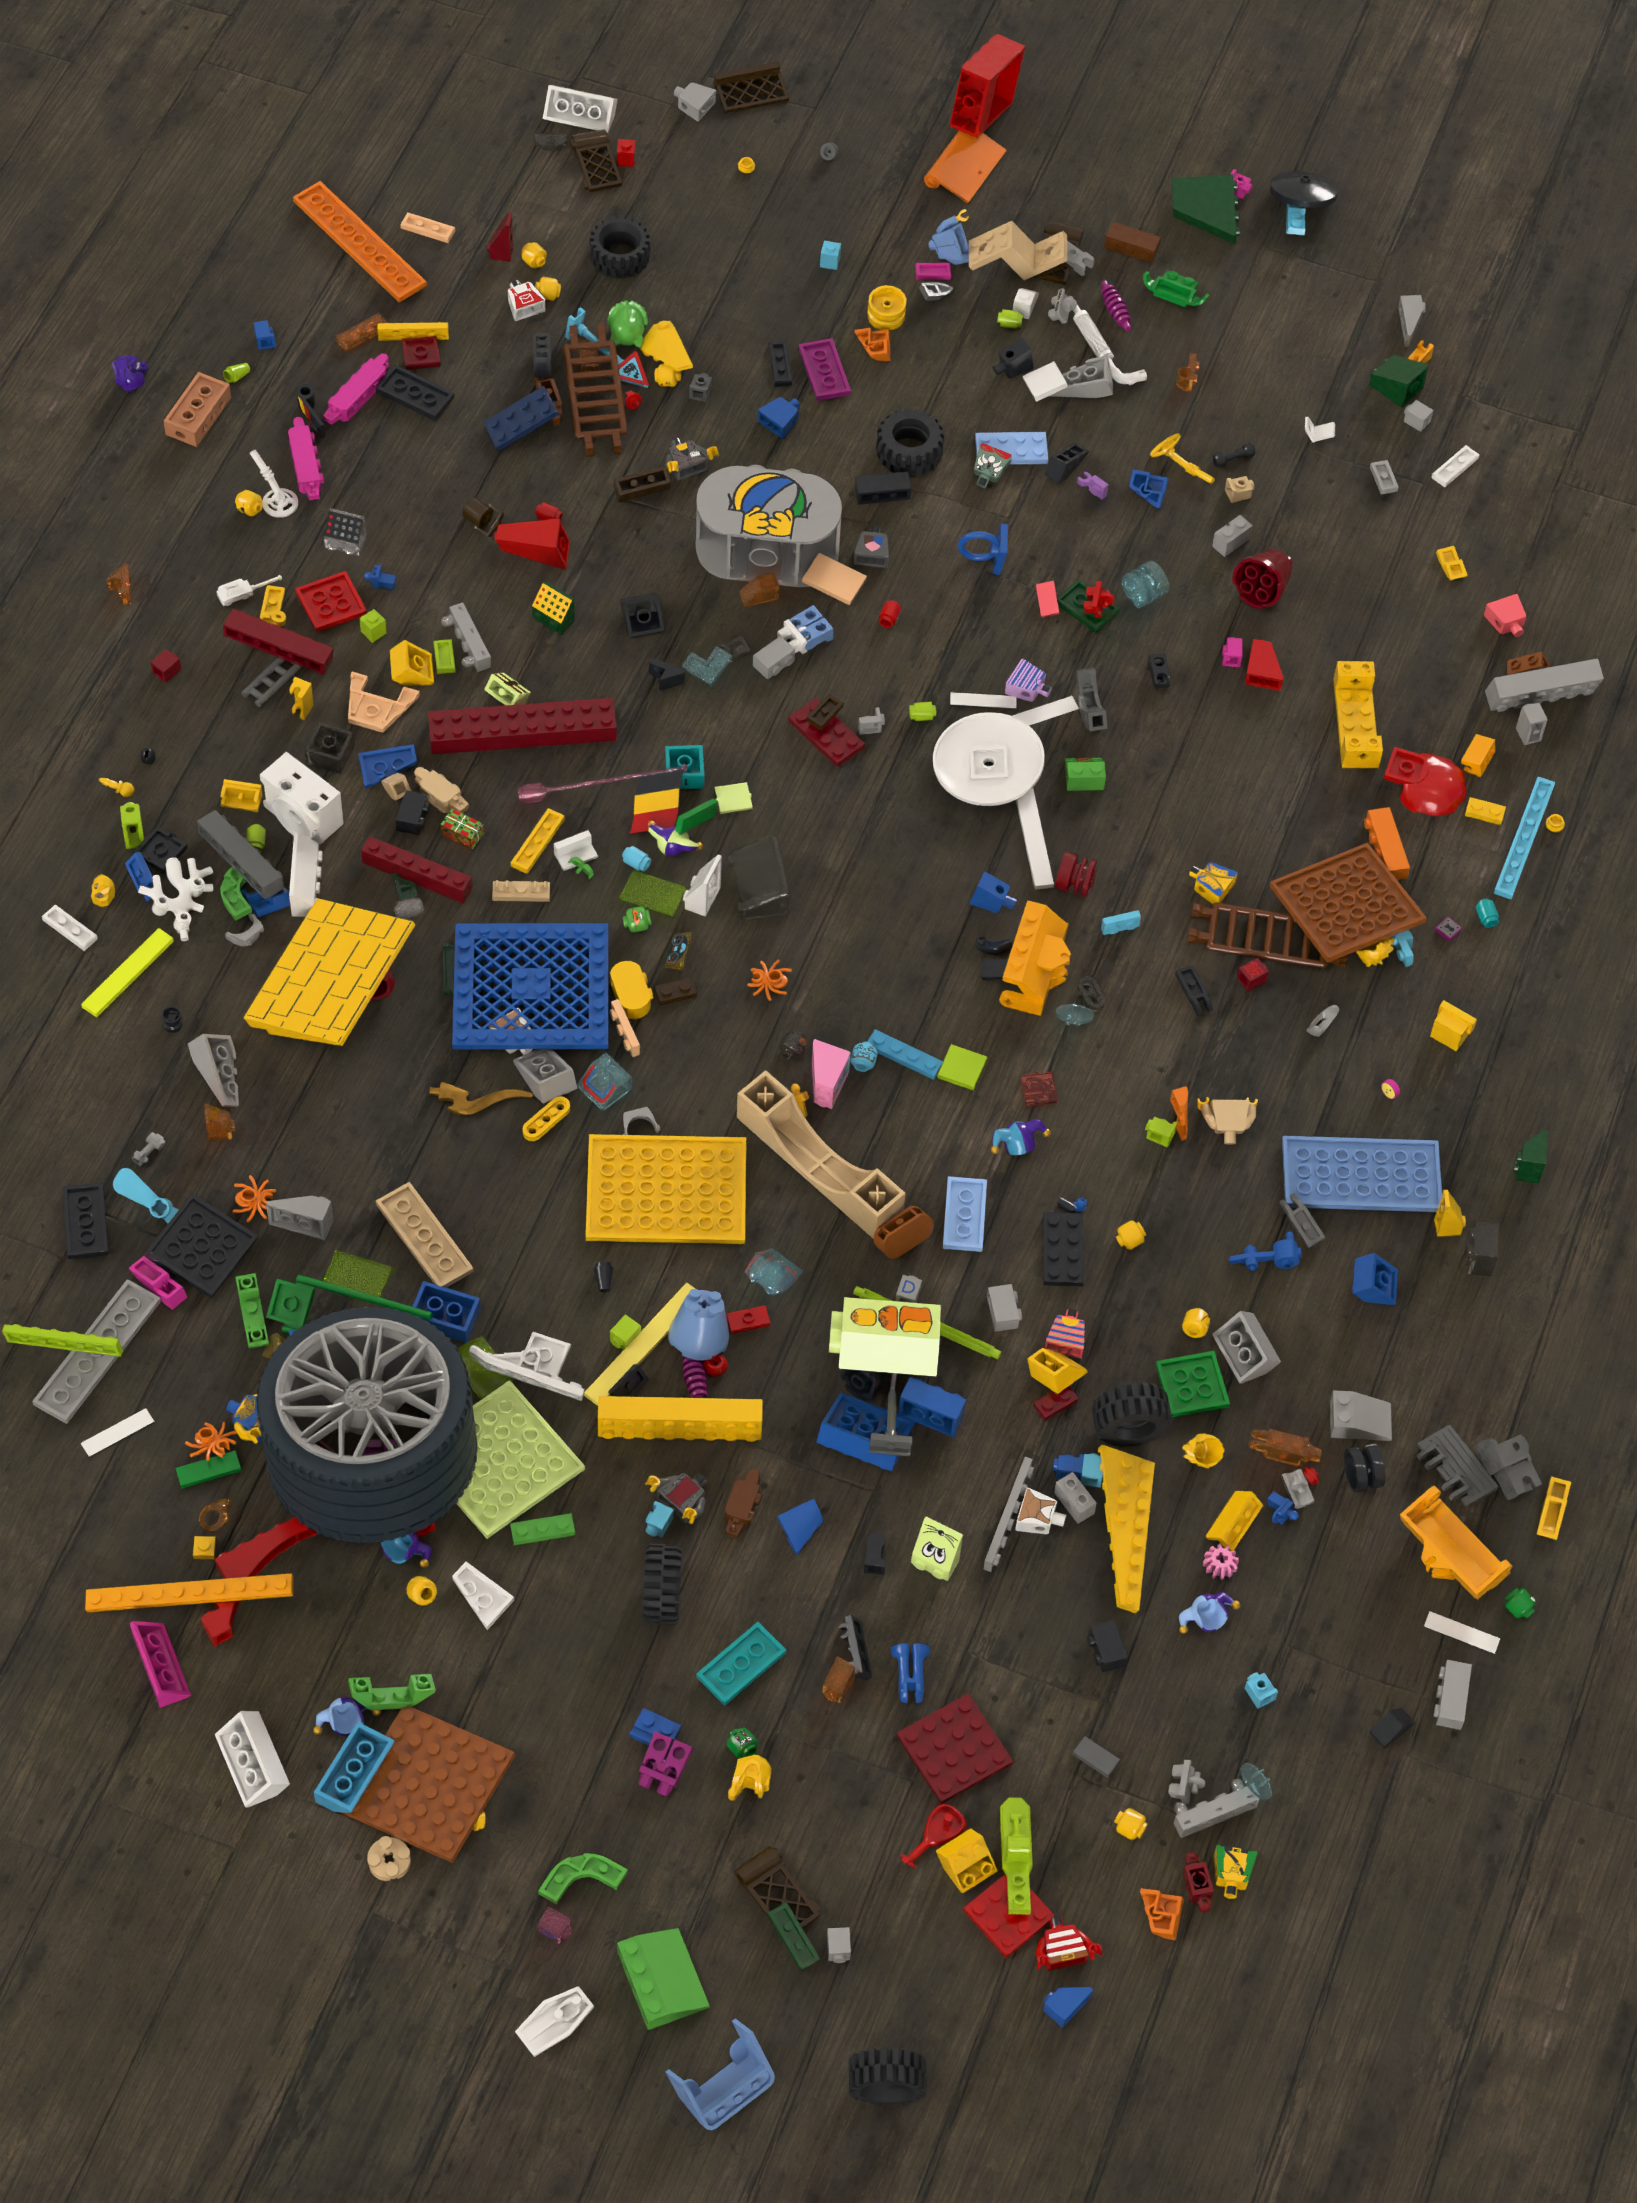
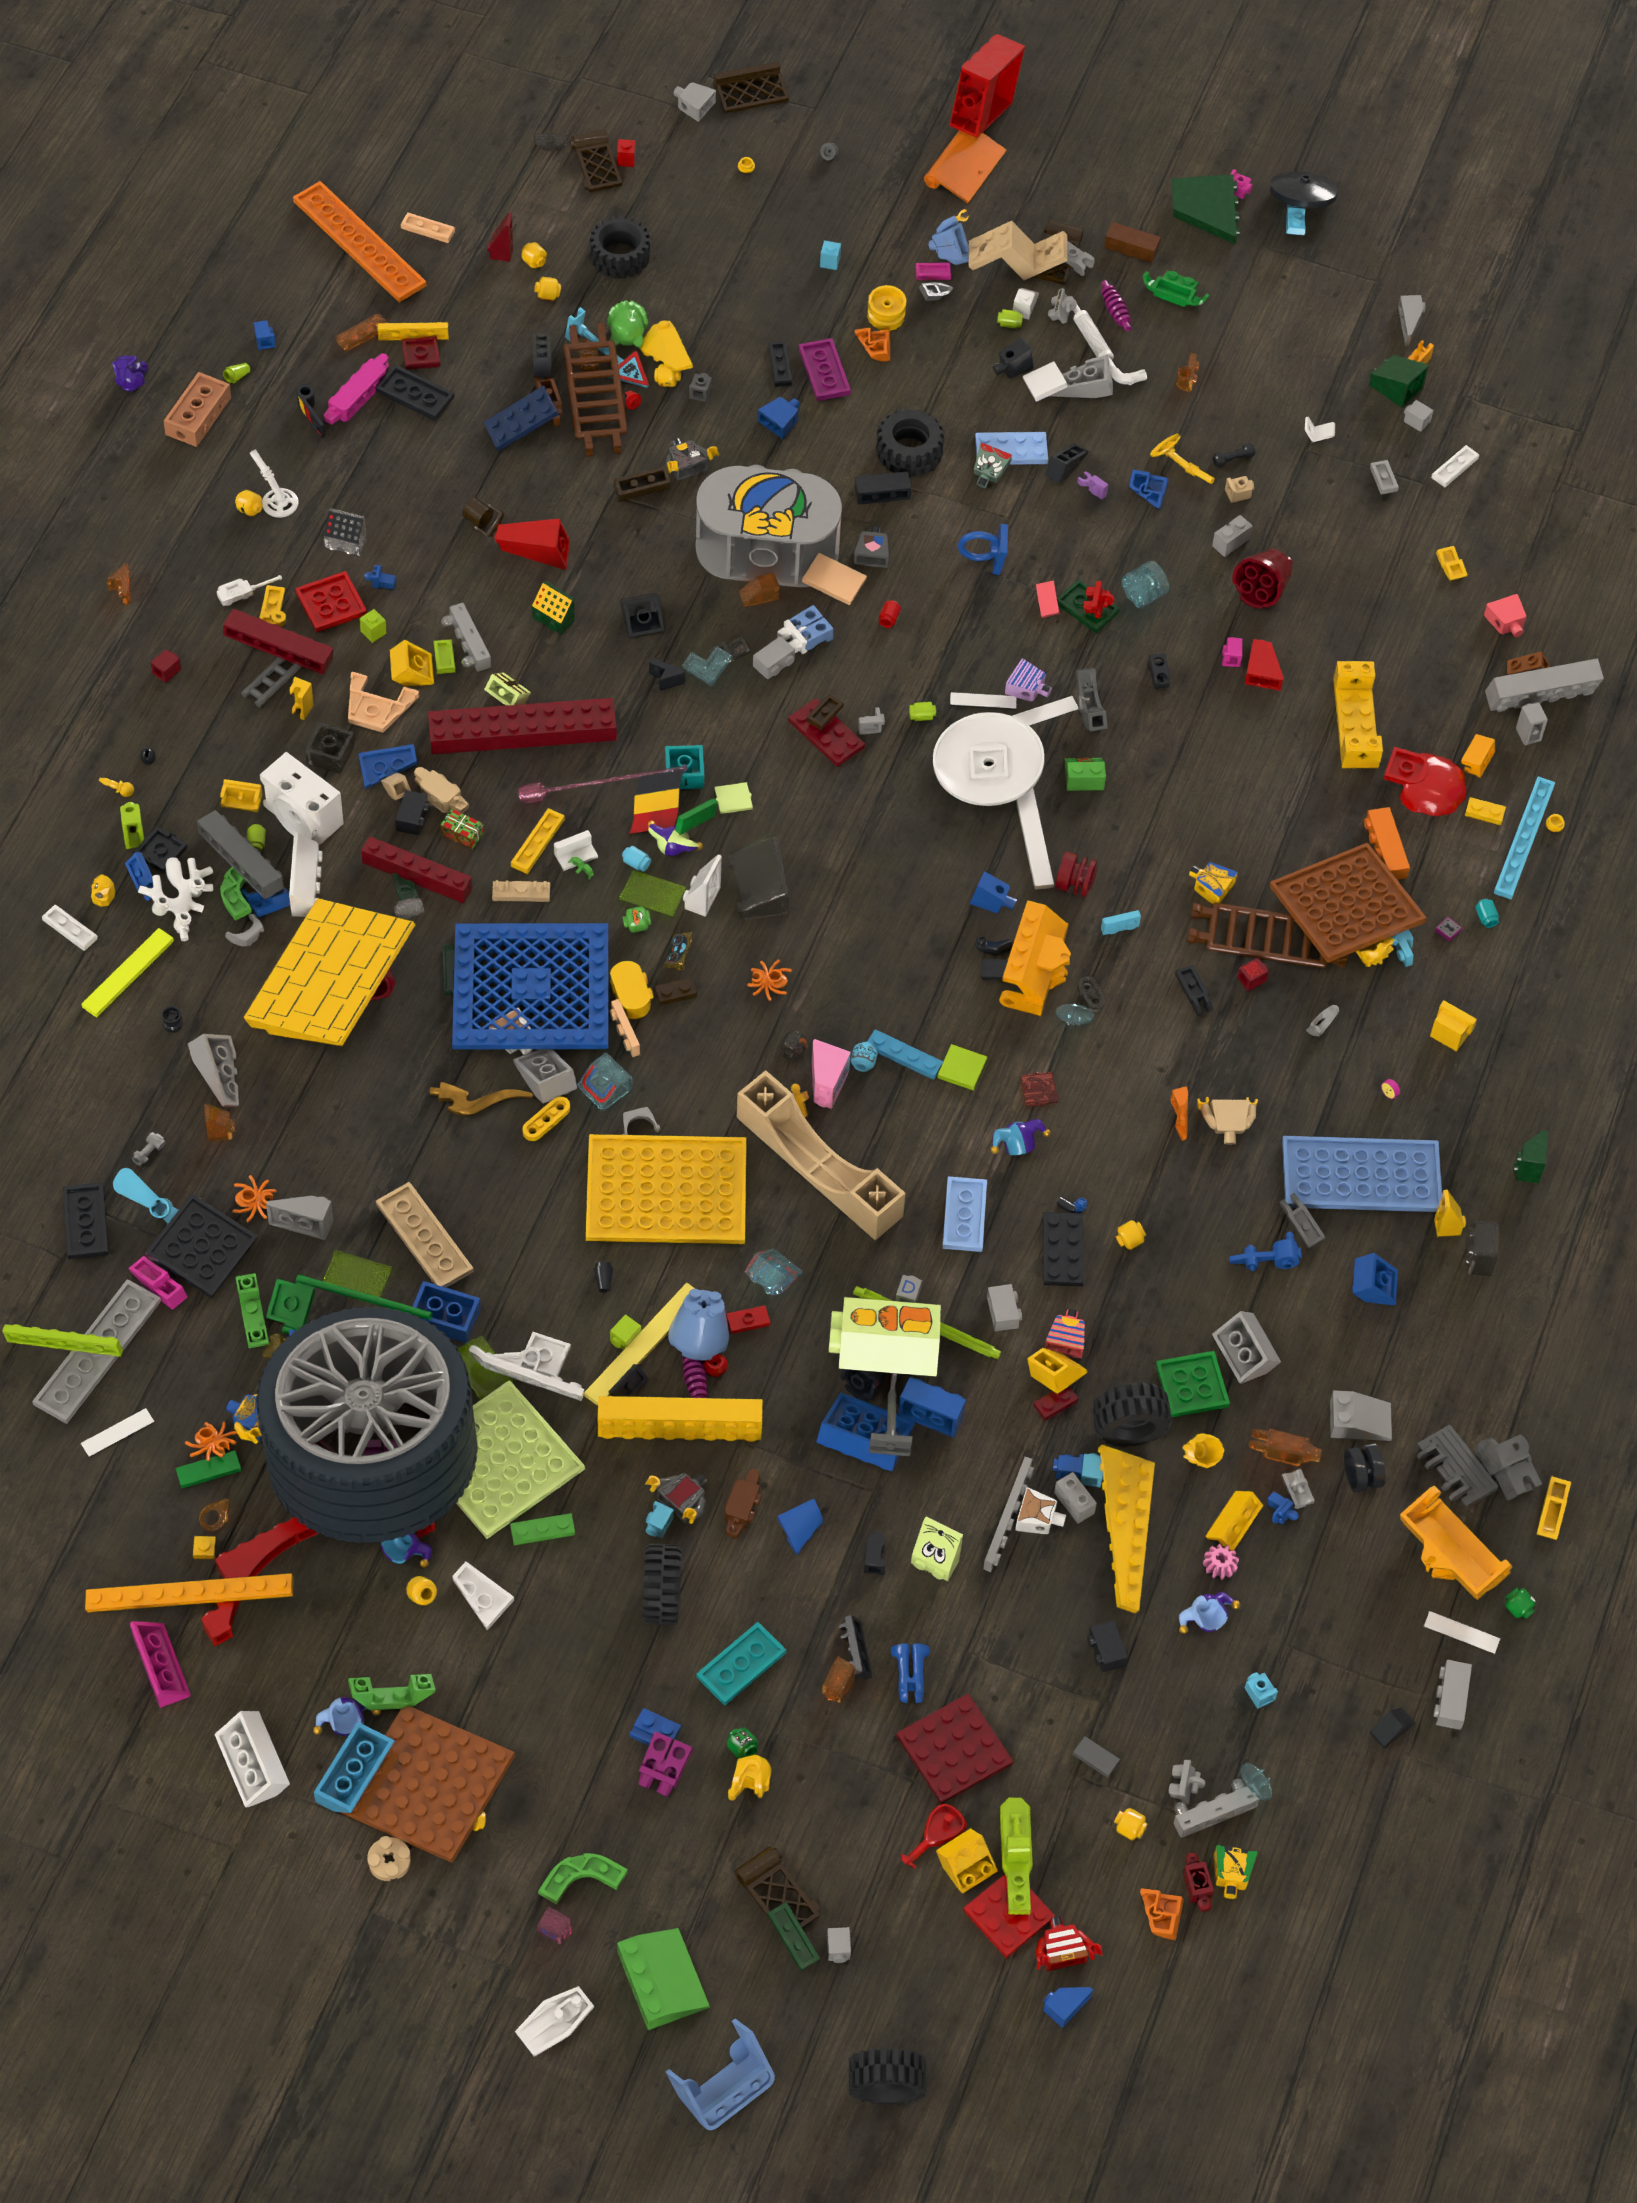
dark pink hinge [288,417,324,500] -> none
white torso [508,280,546,321] -> none
red brick [535,502,563,520] -> none
white slope [543,85,618,133] -> none
dark orange brick [873,1206,934,1259] -> none
lime brick [1145,1117,1177,1148] -> none
yellow head [1182,1308,1210,1338] -> none
red plate [1302,1467,1320,1486] -> none

